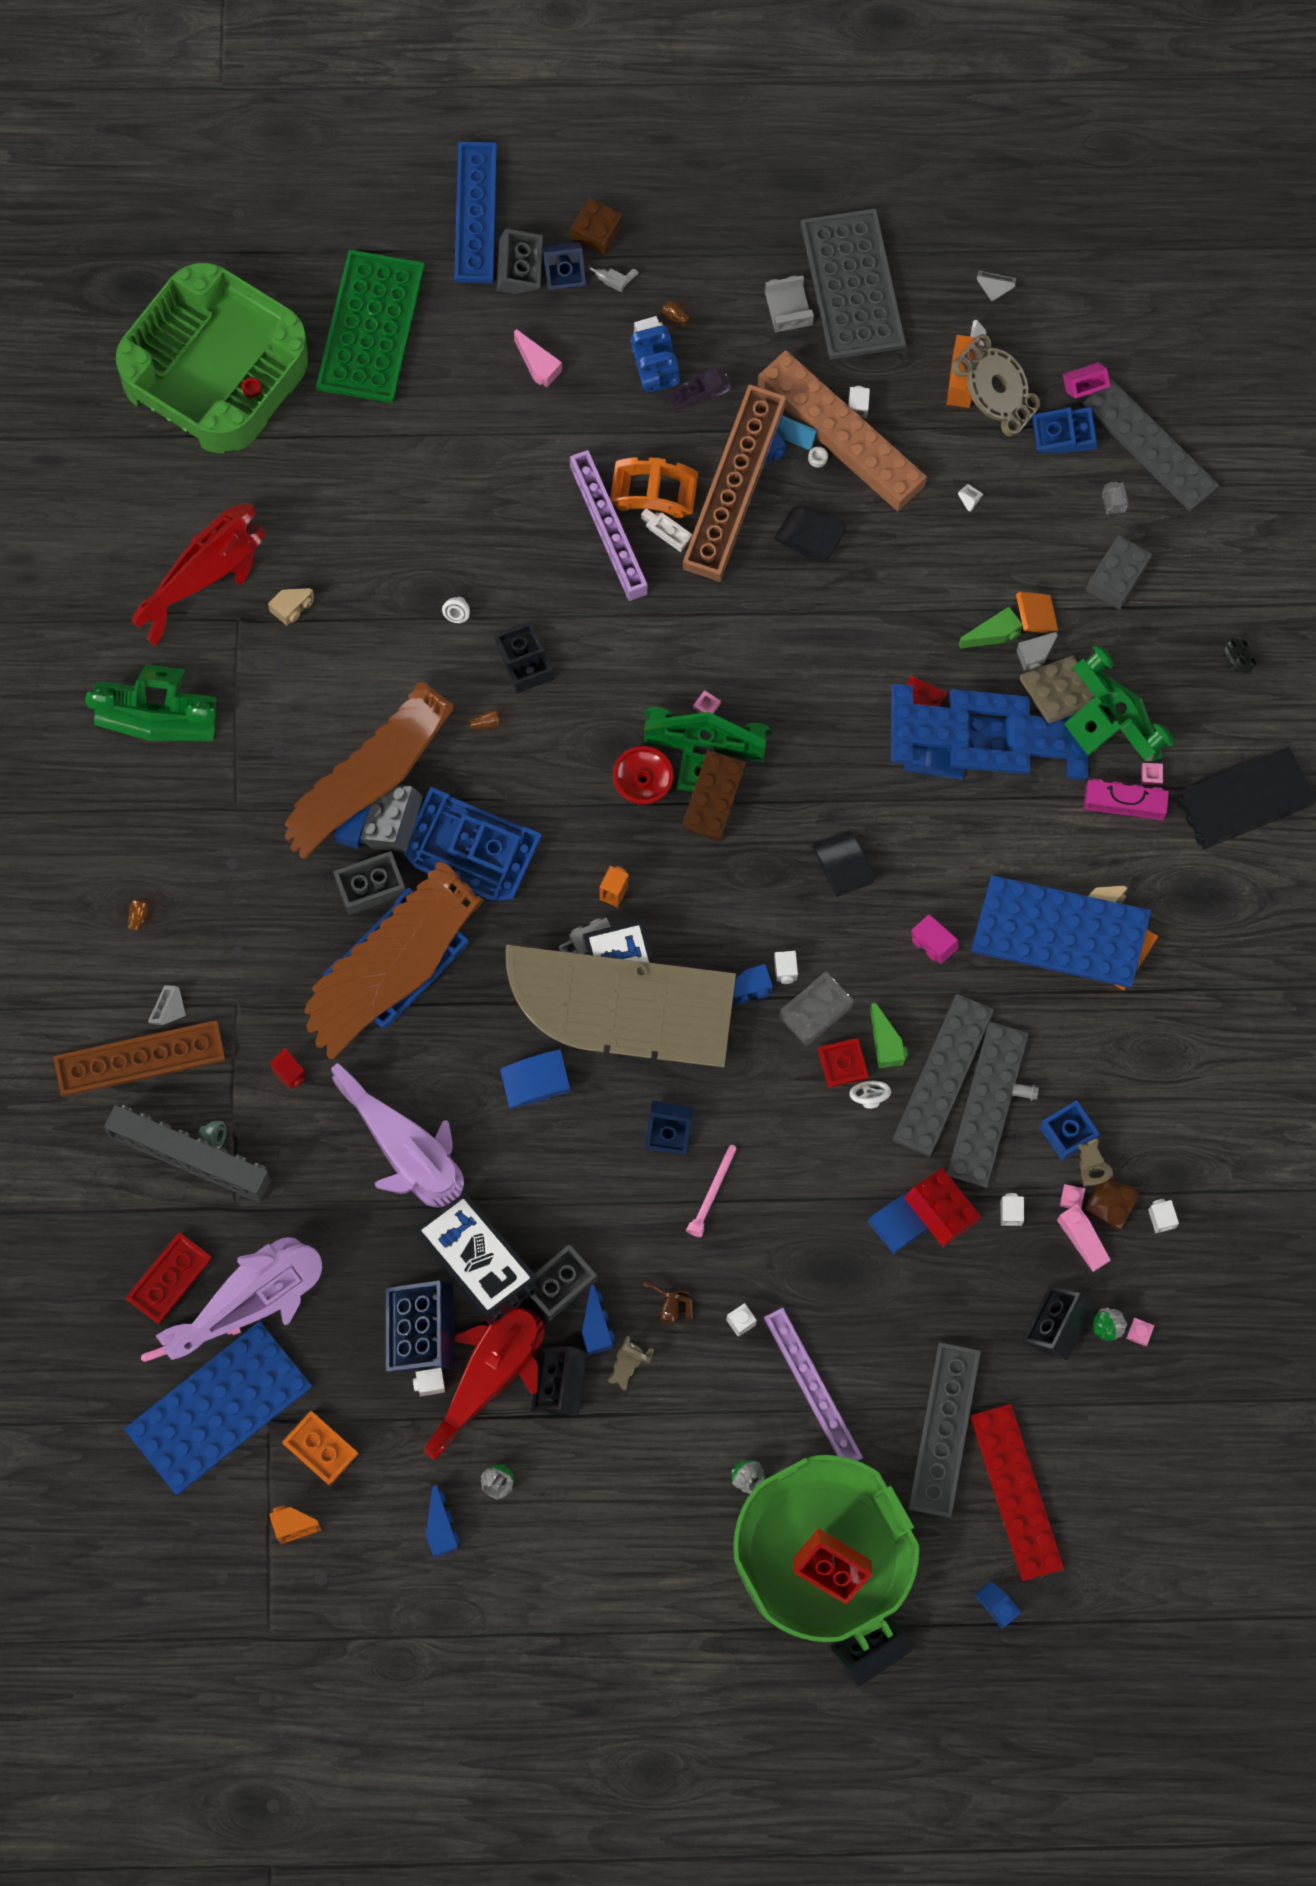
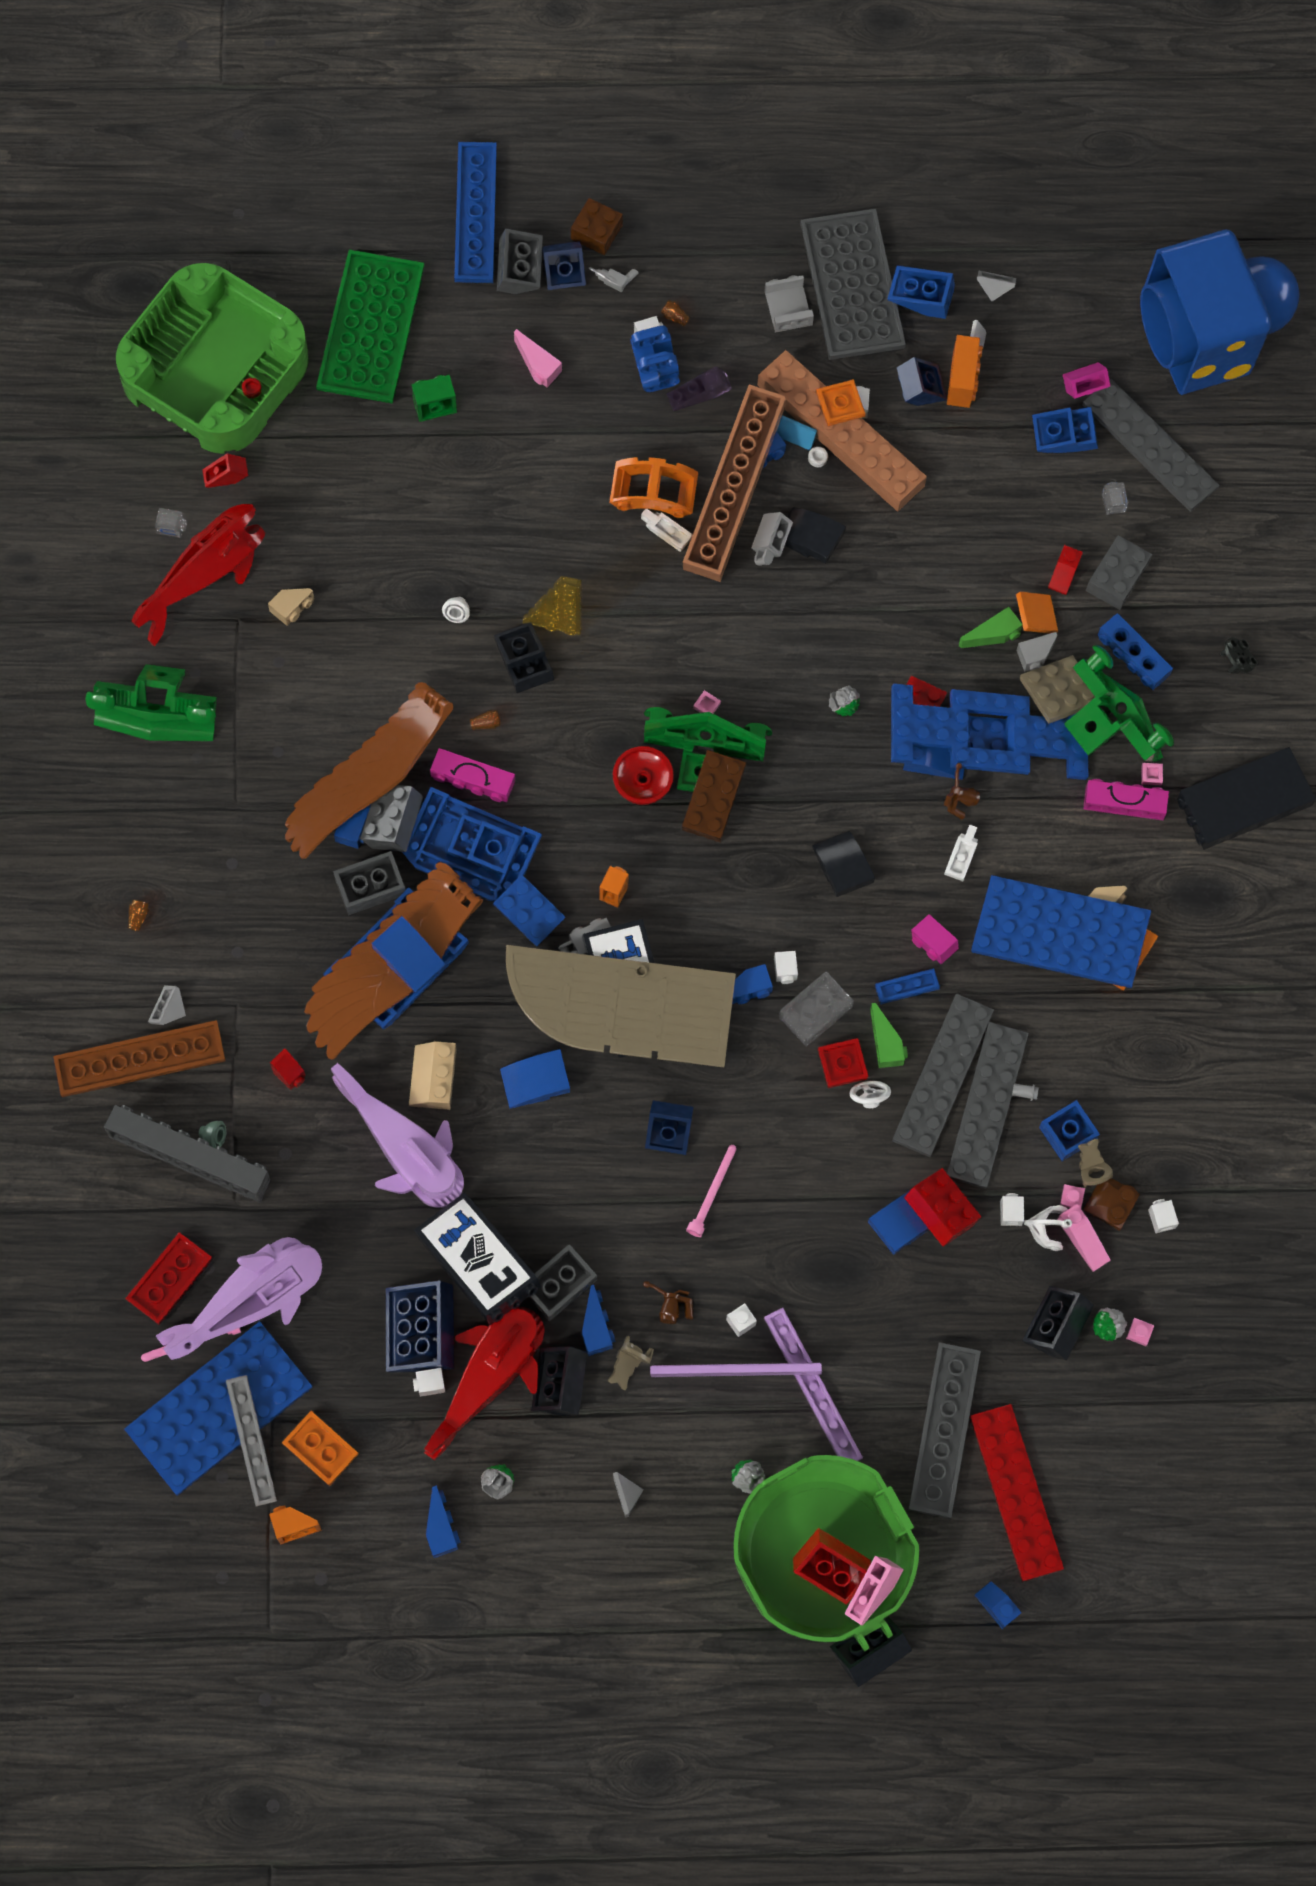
lavender brick [570,450,648,601] -> none
dark tan piece [952,334,1040,436] -> none
white slope [958,484,984,512] -> none
none -> clear brick [155,508,187,538]
none -> red slope [202,453,248,488]
none -> light grey tile [226,1375,277,1506]
none -> blue slope [372,916,445,993]
none -> tan slope [409,1042,456,1110]
none -> green brick [411,375,457,422]
none -> dark pink brick [430,748,515,802]
none -> blue plate [493,874,565,947]
none -> clear yellow wing [522,576,582,635]
none -> light grey slope [613,1472,643,1518]
none -> lavender tile [650,1363,822,1377]
none -> light grey brick [751,512,793,566]
none -> orange tile [816,379,866,426]
none -> light grey piece [829,685,860,717]
none -> bright pink slope [845,1556,904,1625]
none -> blue tile [875,968,940,1005]
none -> blue slope [888,266,955,319]
none -> dark blue slope [897,357,947,406]
none -> reddish brown piece [944,763,980,820]
none -> white hinge [944,825,978,881]
none -> white helmet [1024,1205,1072,1251]
none -> red slope [1048,545,1083,595]
none -> blue brick [1098,613,1173,690]
none -> blue piece [1140,229,1299,395]

